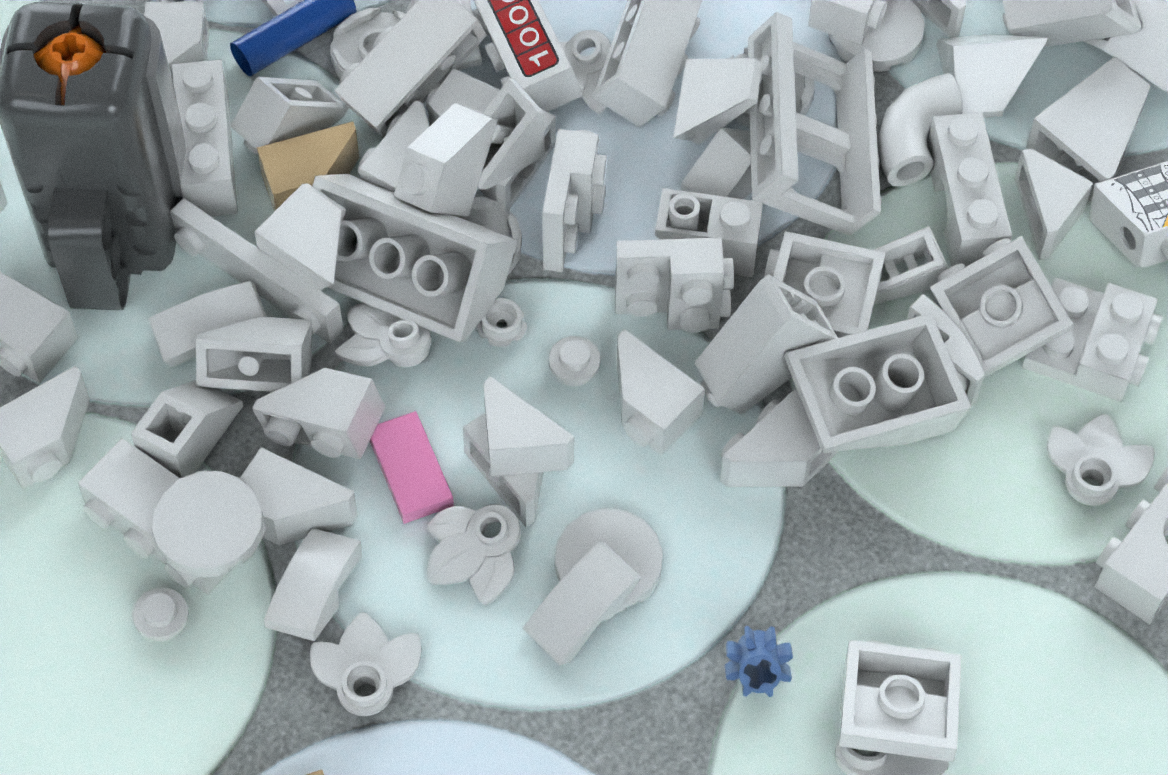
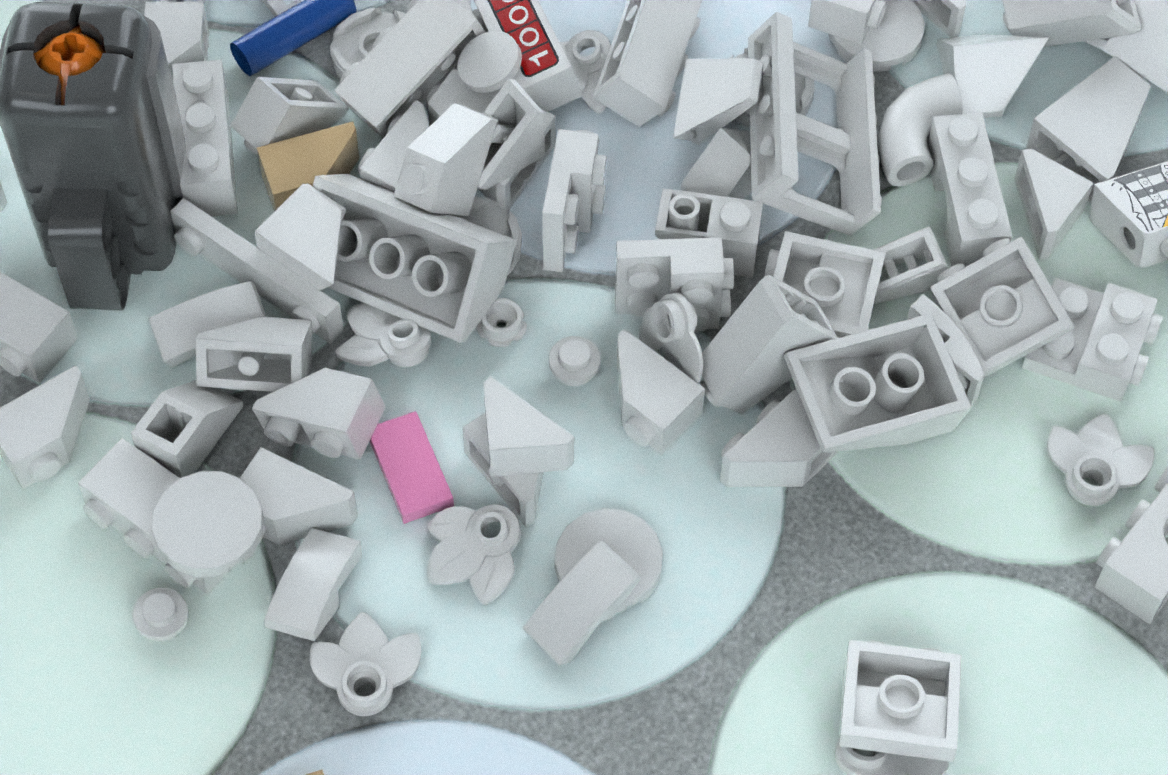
medium blue gear [725,626,793,697] -> none
none -> white piece [457,31,522,93]
none -> white plate [639,293,703,383]

